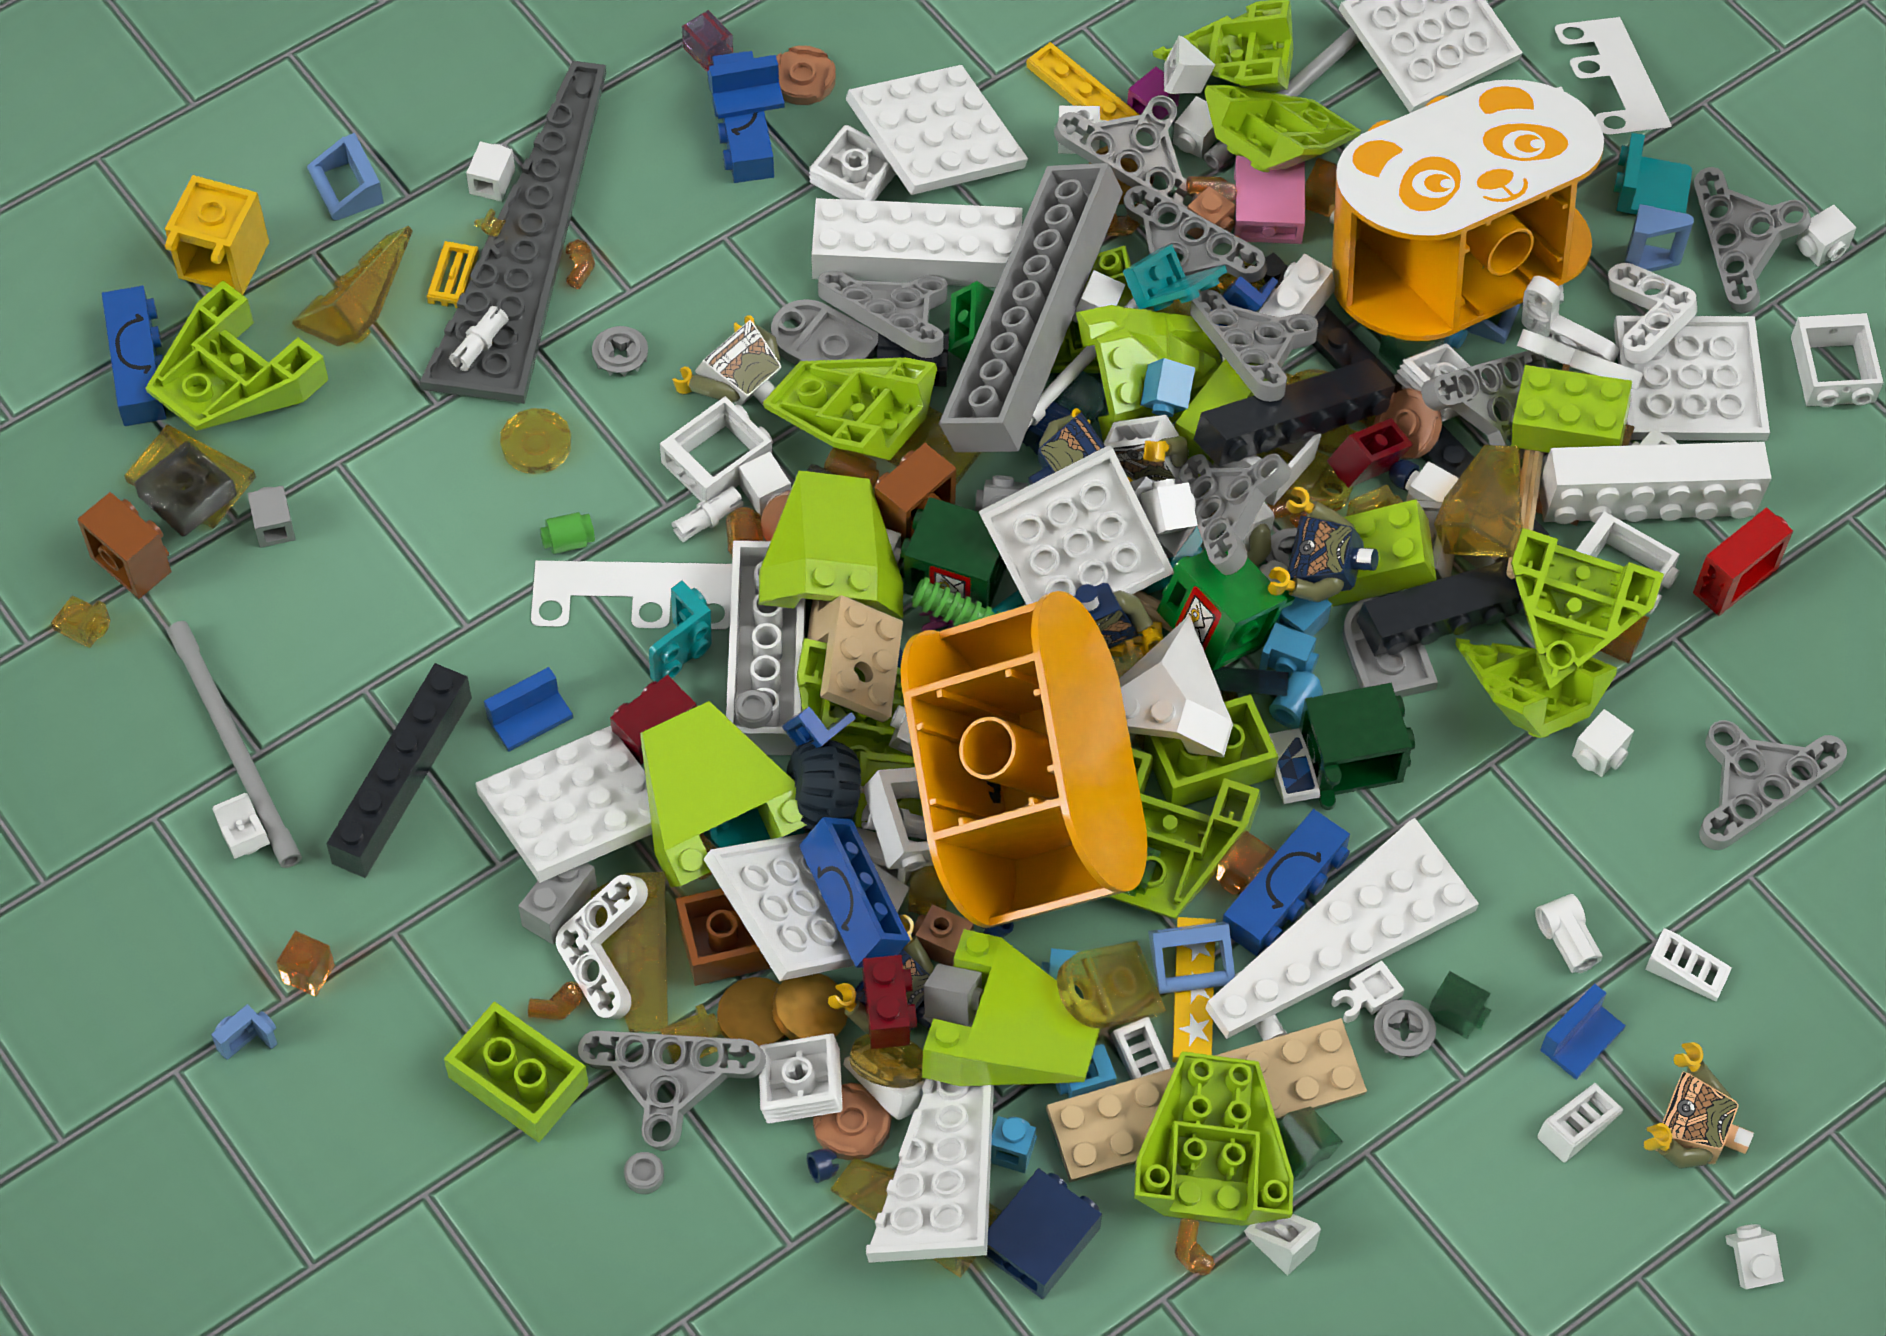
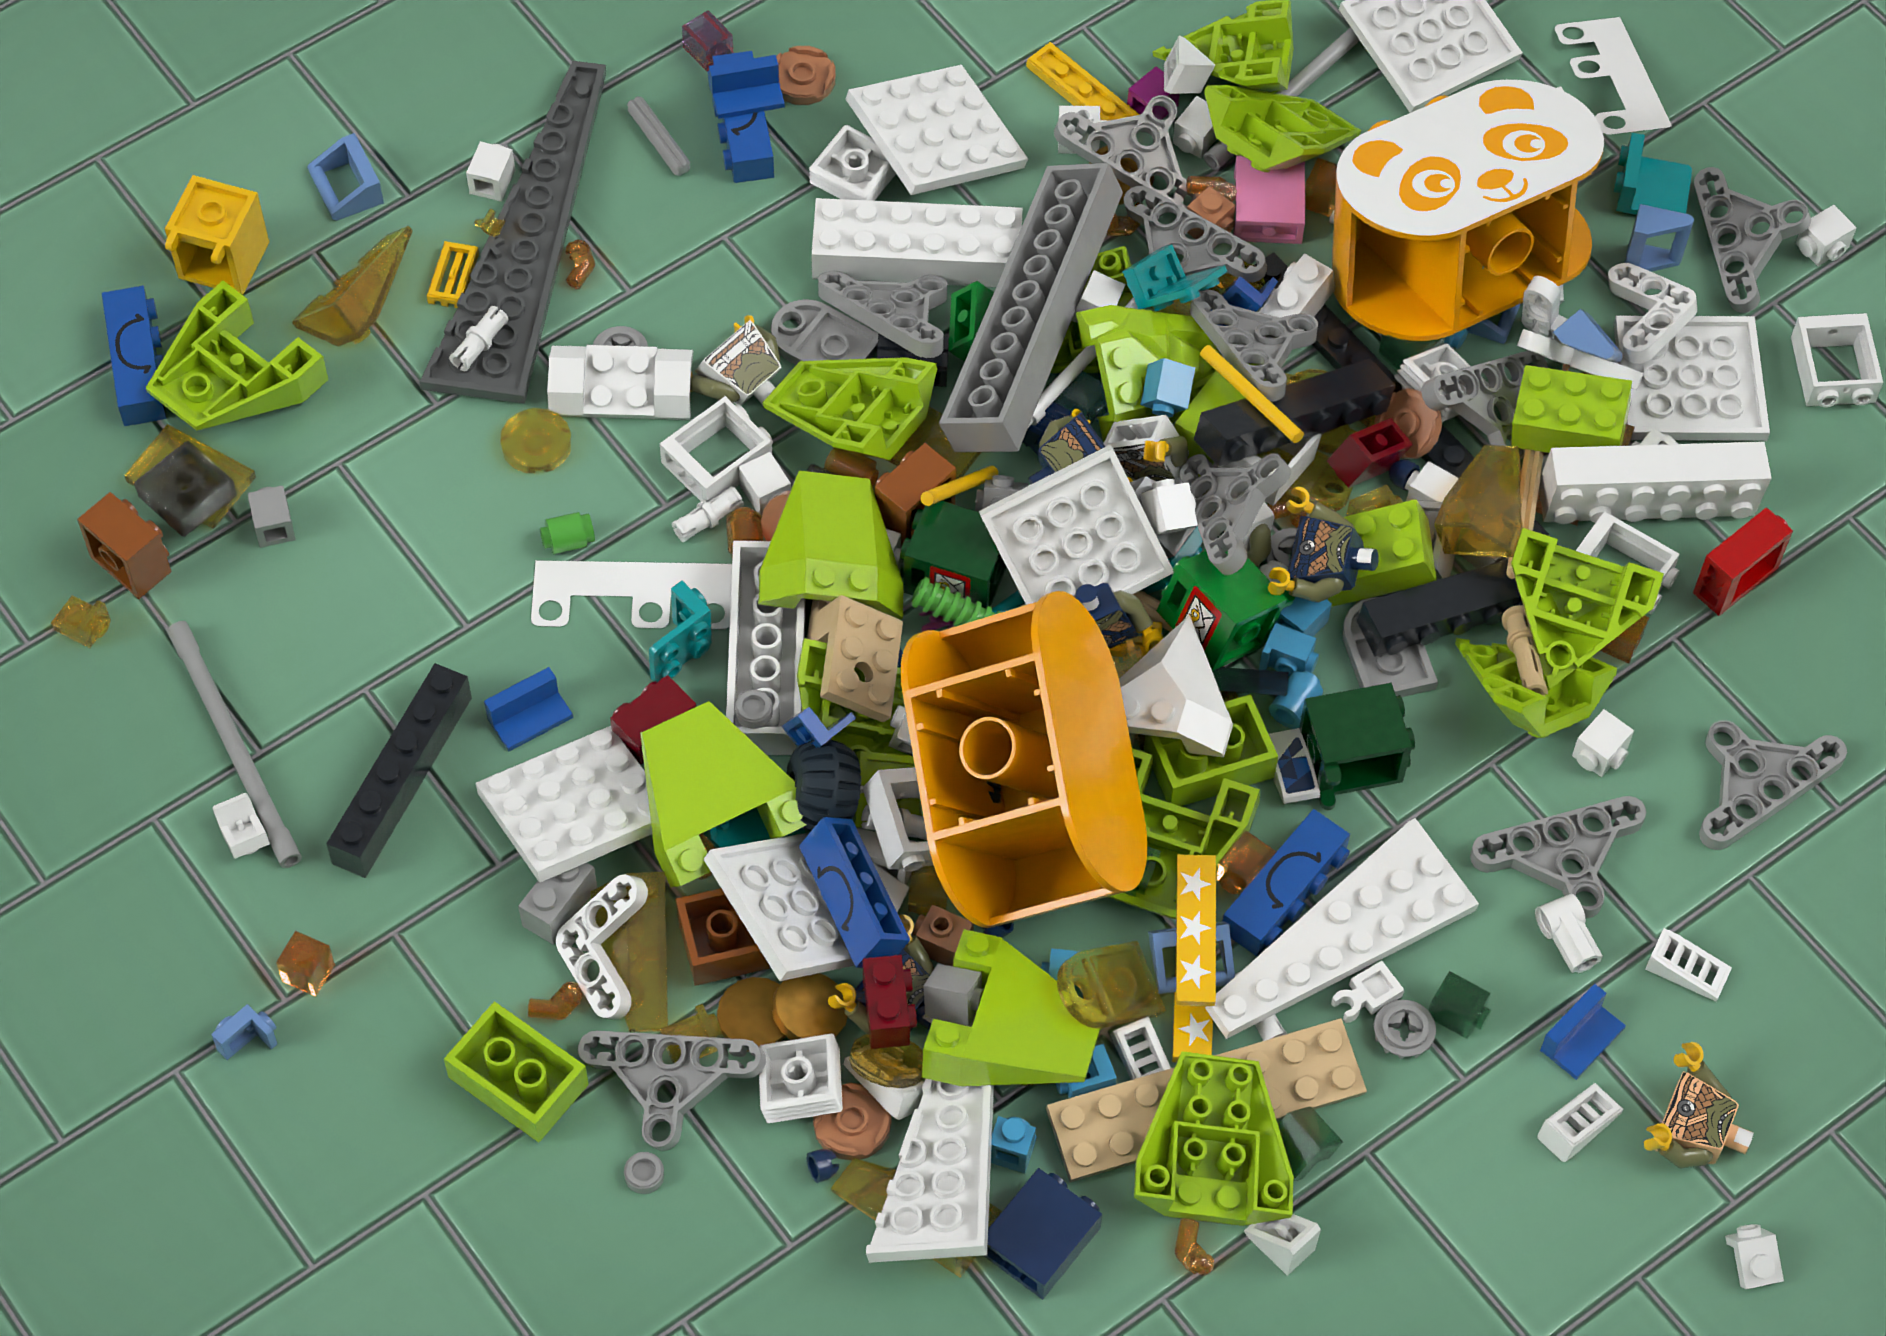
none -> white piece [547,345,693,420]
none -> light grey axle [627,96,690,176]
none -> yellow bar [921,465,998,506]
none -> yellow tile [1176,854,1216,1006]
none -> yellow bar [1200,345,1304,443]
none -> light grey beam [1470,796,1646,918]
none -> tan pin [1501,605,1548,696]
none -> medium blue tile [1553,309,1623,363]

